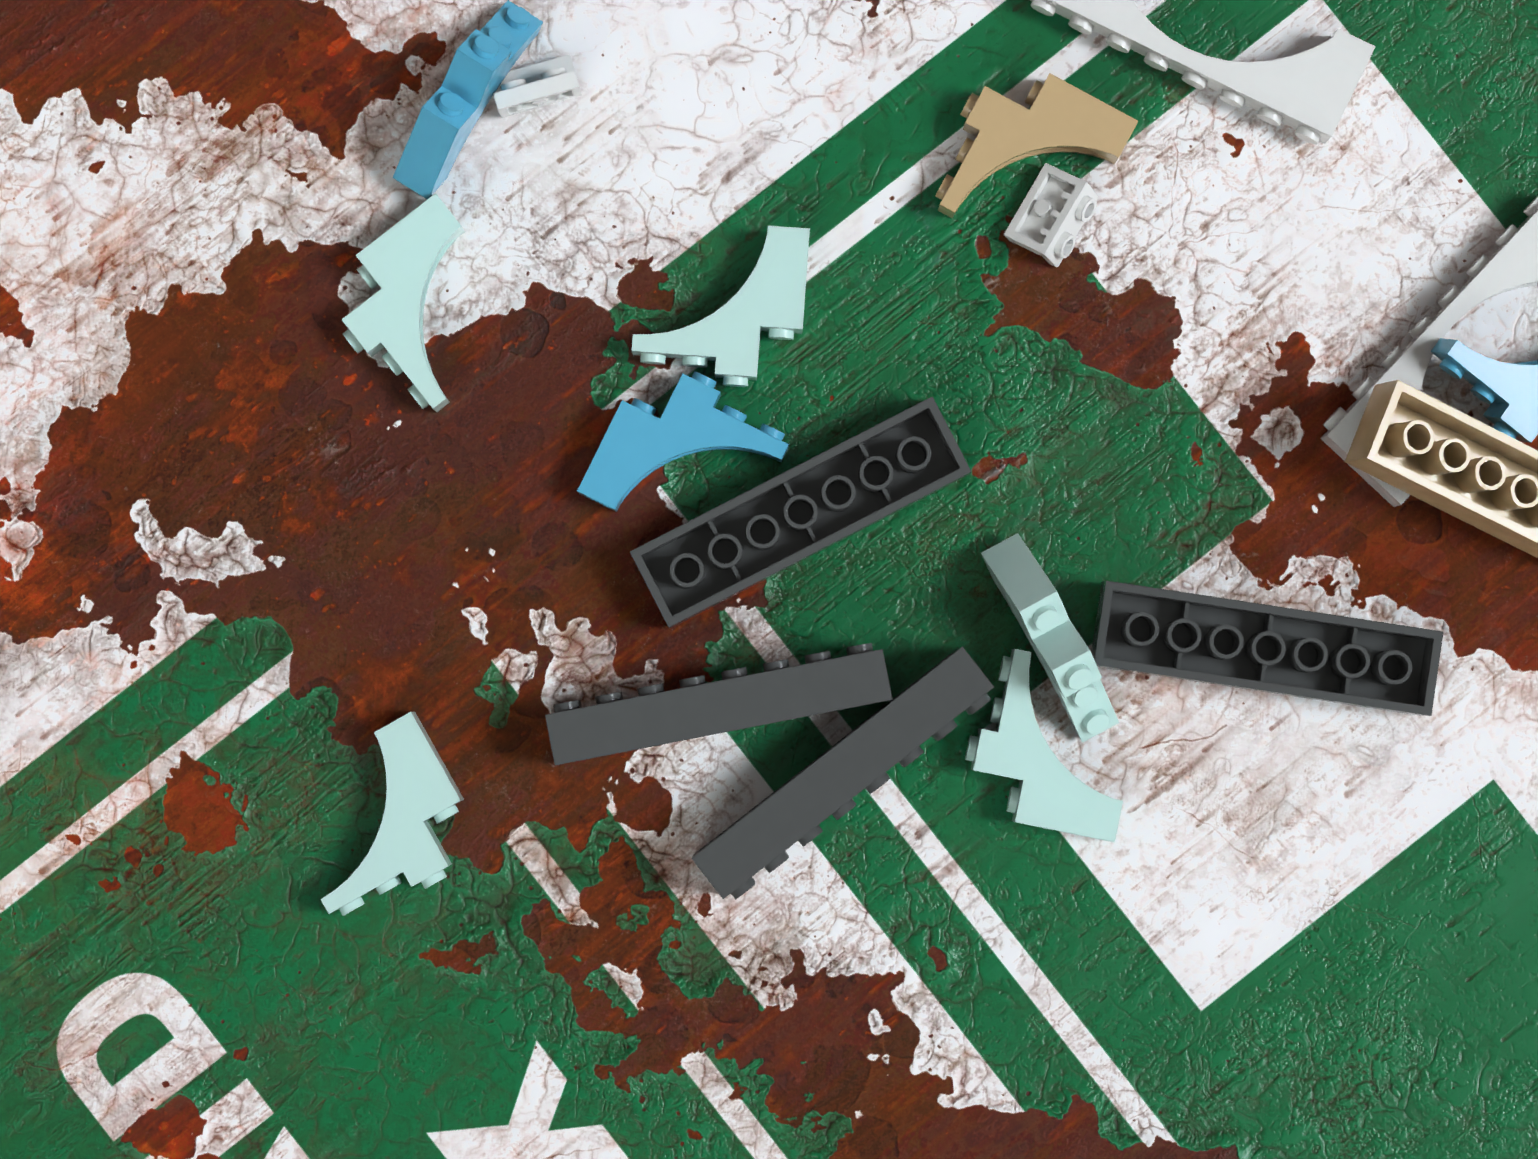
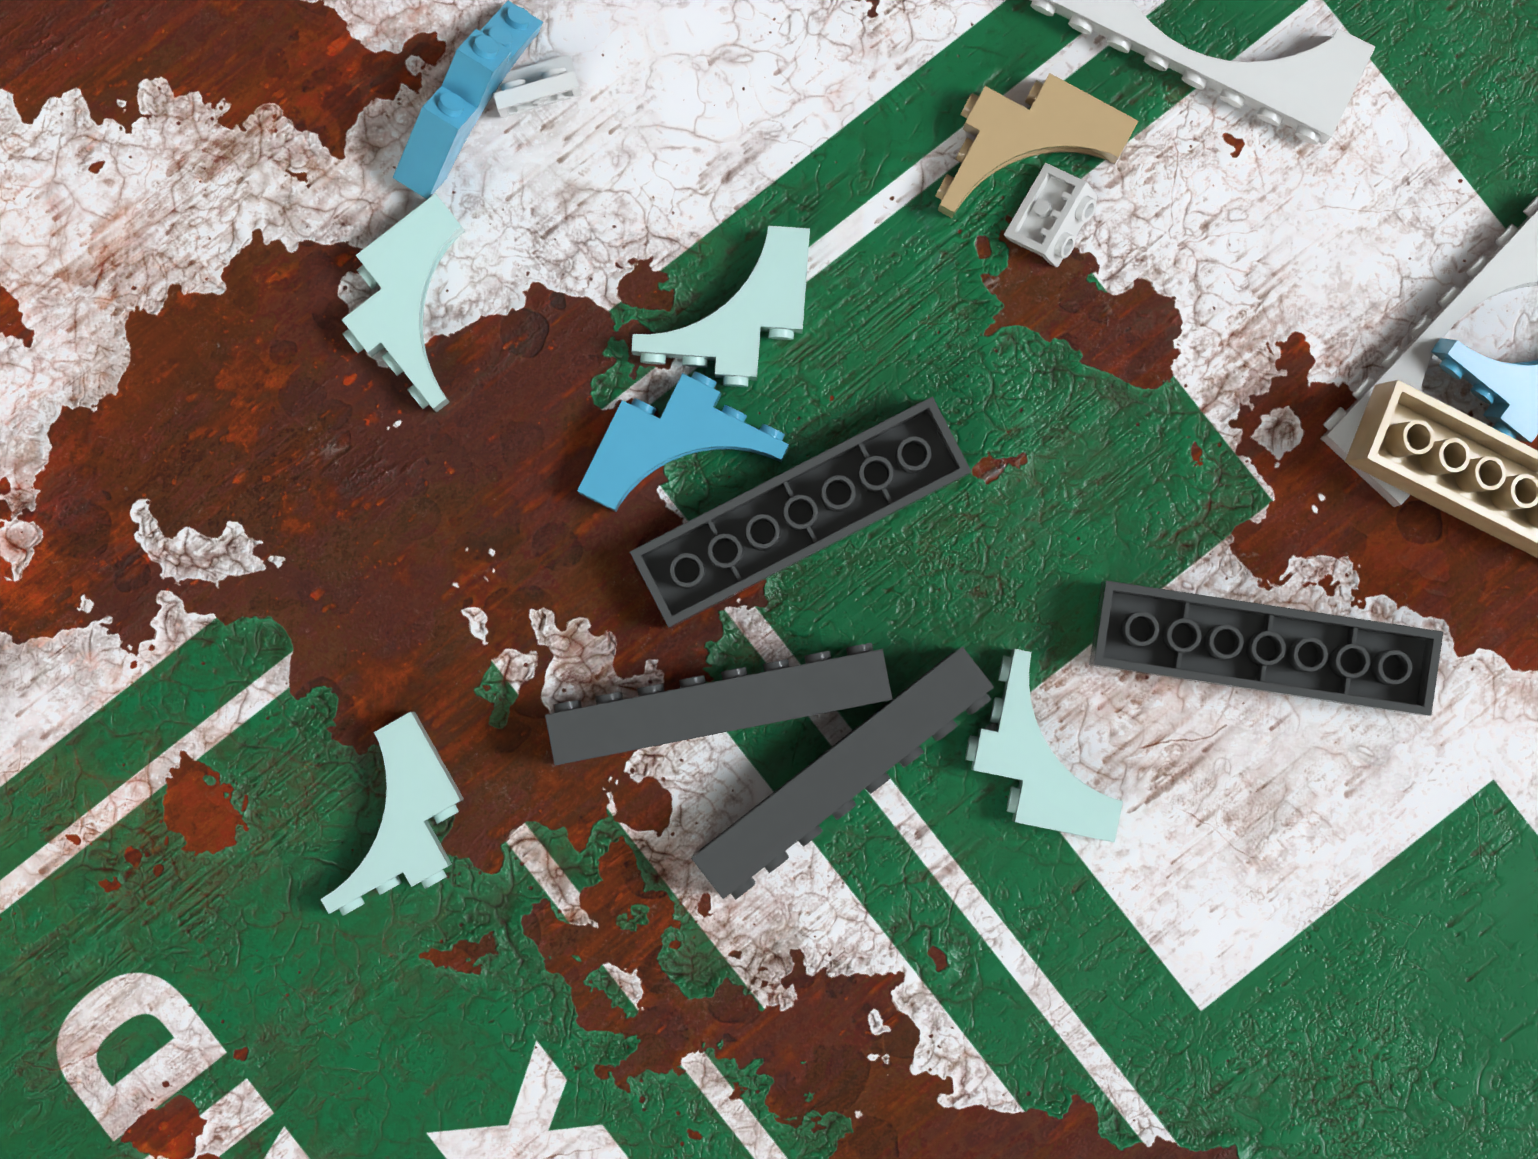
light aqua arch [981,533,1119,743] -> none

